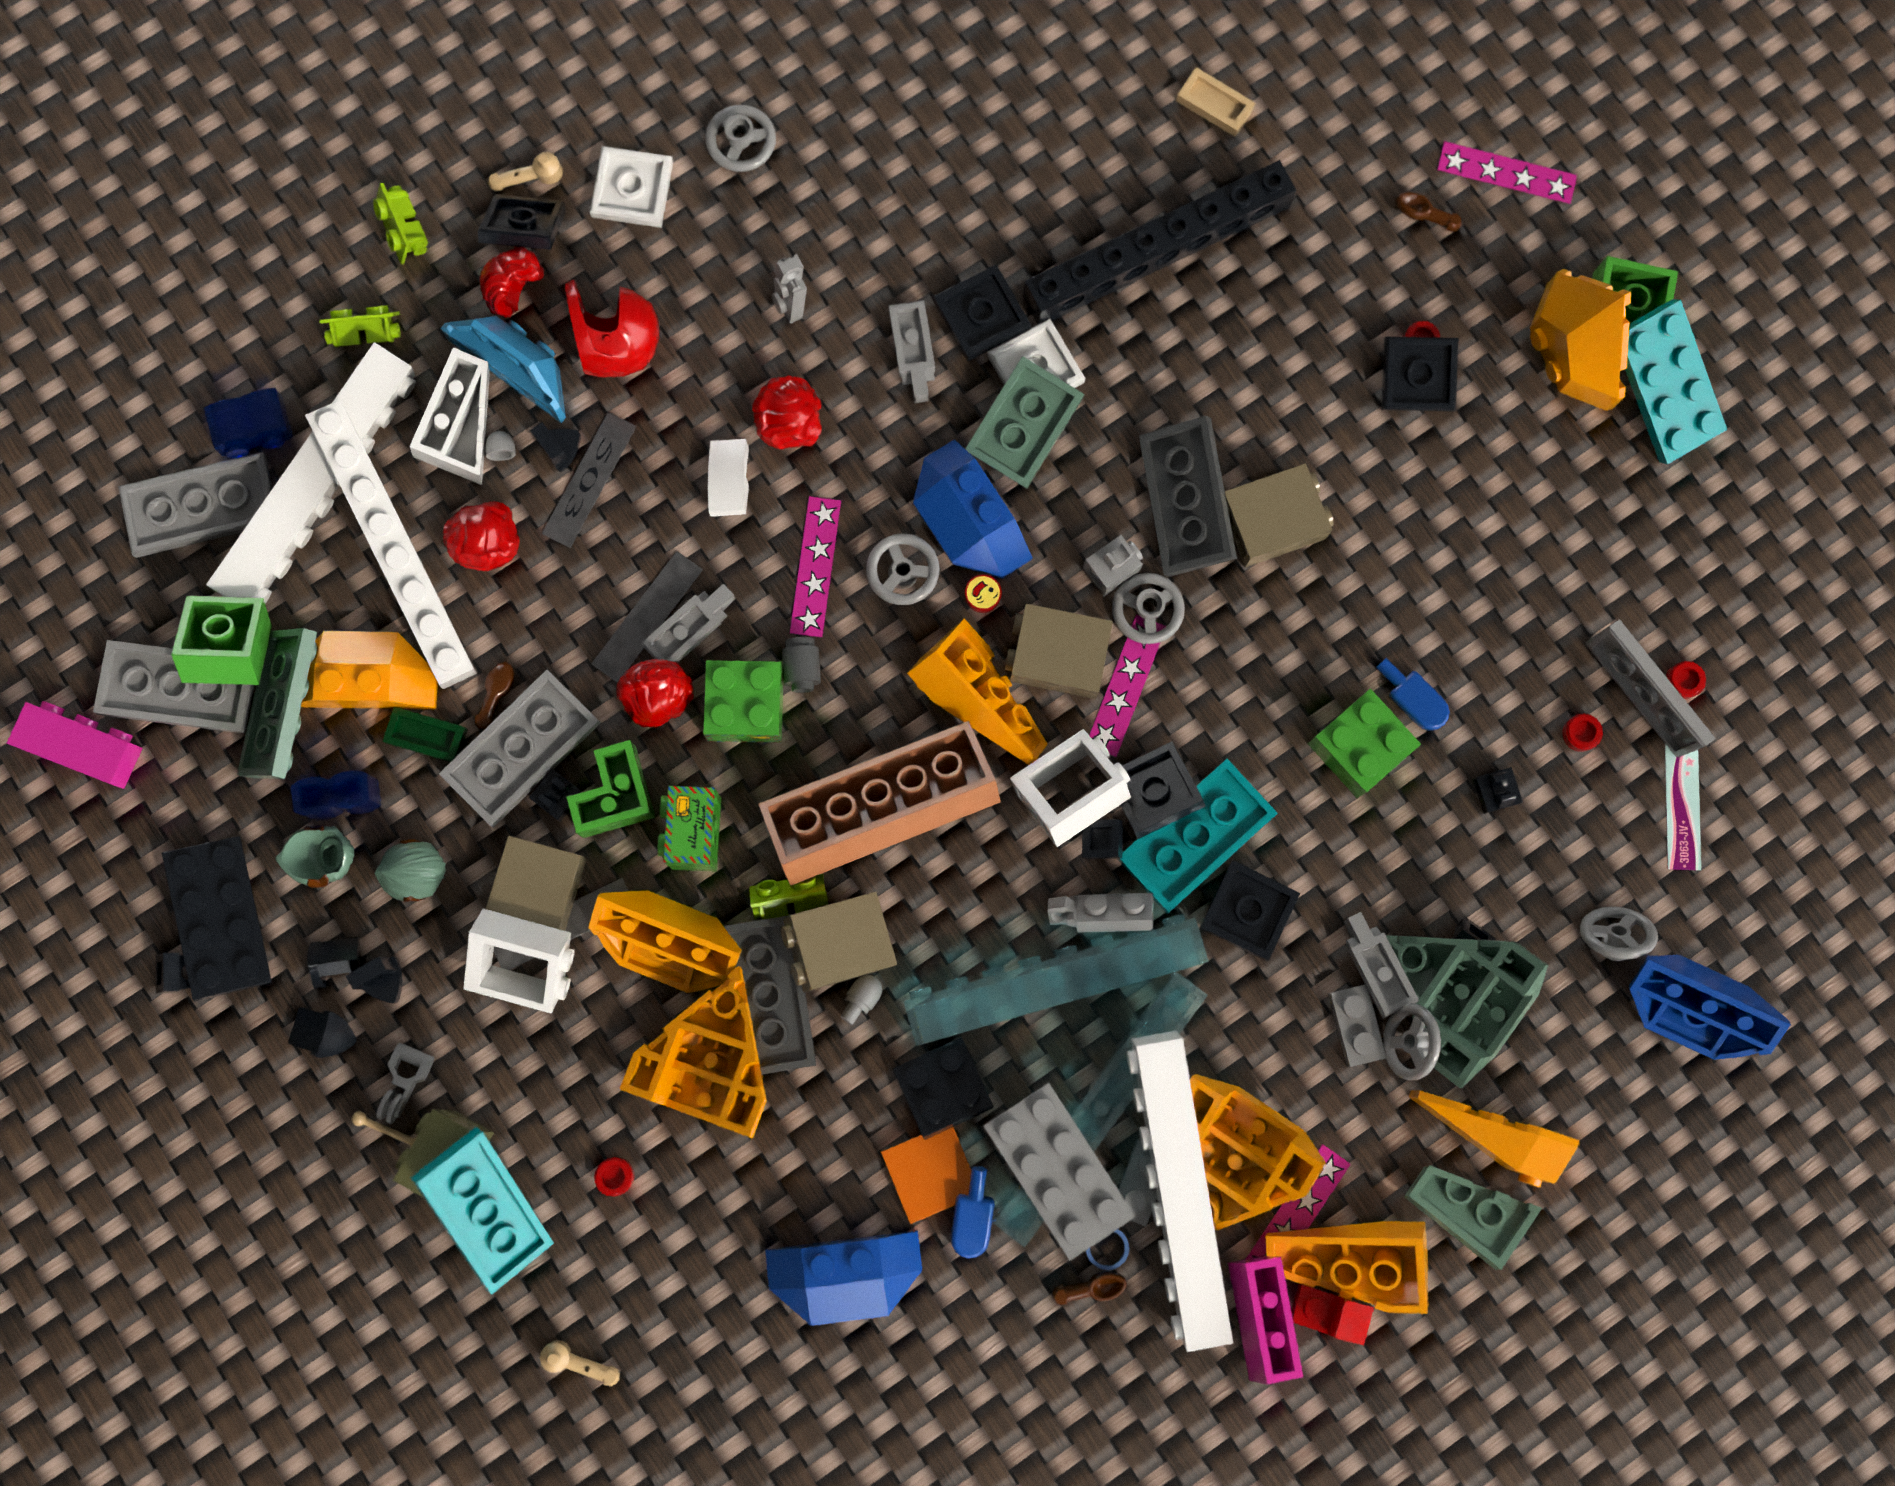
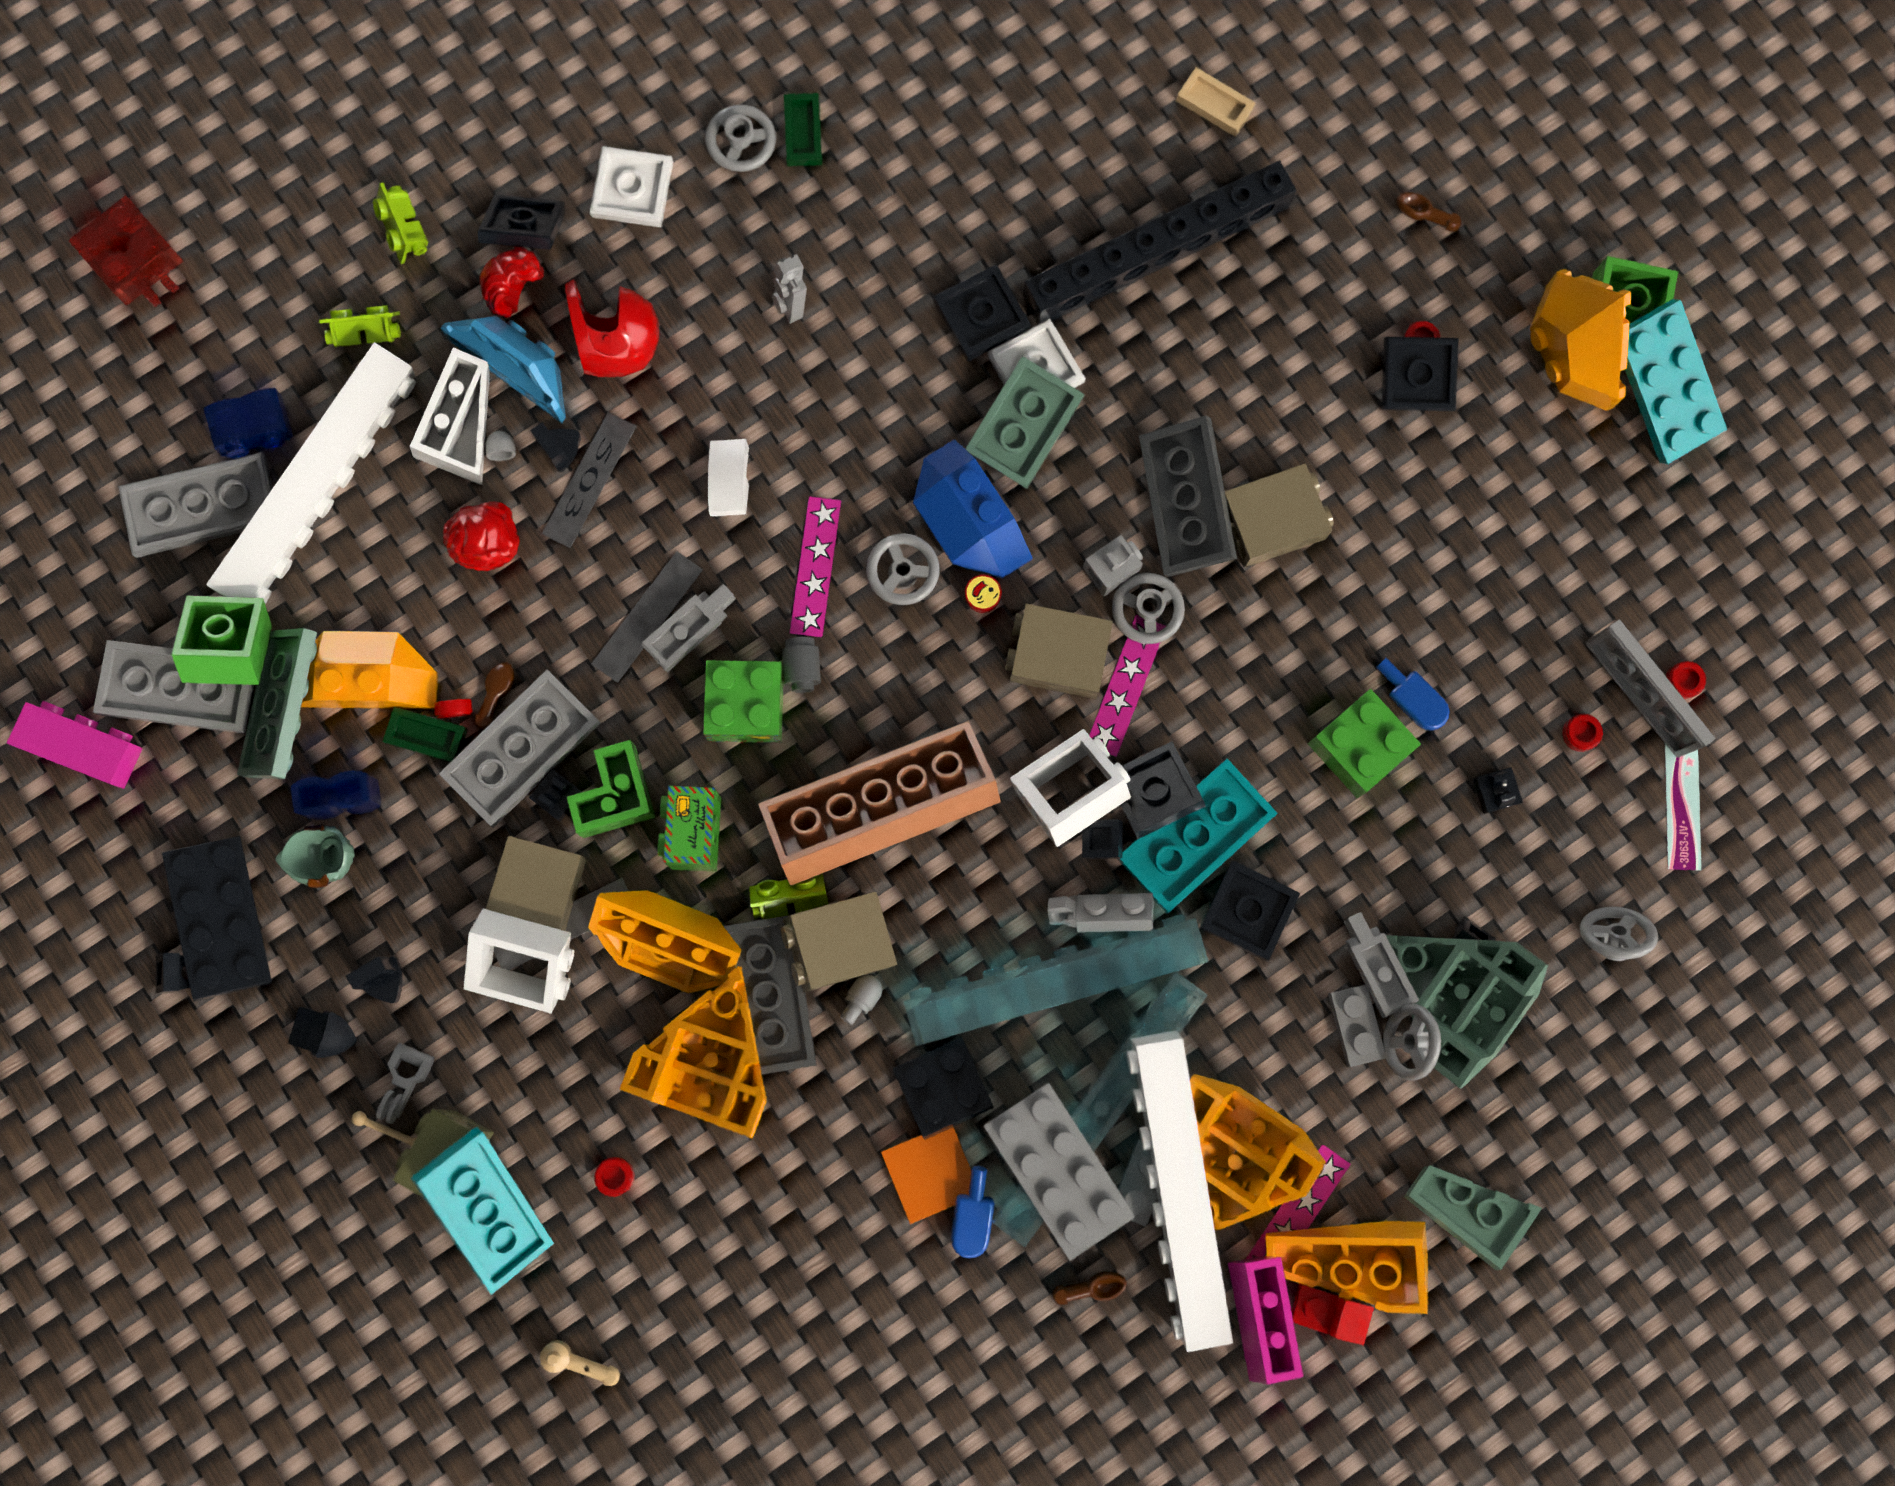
white brick [305,400,477,689] -> none
black tile [307,937,361,989] -> none
sand green hair [375,839,446,903] -> none
tan piece [488,152,563,191] -> none
red hair [616,659,694,727] -> none
red hair [752,375,822,449] -> none
blue wedge [765,1230,922,1326] -> none
light grey hinge [889,300,935,403] -> none
light orange wedge [907,618,1048,765] -> none
medium blue piece [1086,1229,1129,1270] -> none
light orange wedge [1409,1090,1579,1188] -> none
dark pink sticker [1438,141,1577,204] -> none
blue wedge [1629,955,1791,1060] -> none
none -> clear red hinge [68,195,183,307]
none -> red tile [434,699,473,718]
none -> dark green tile [784,93,822,167]

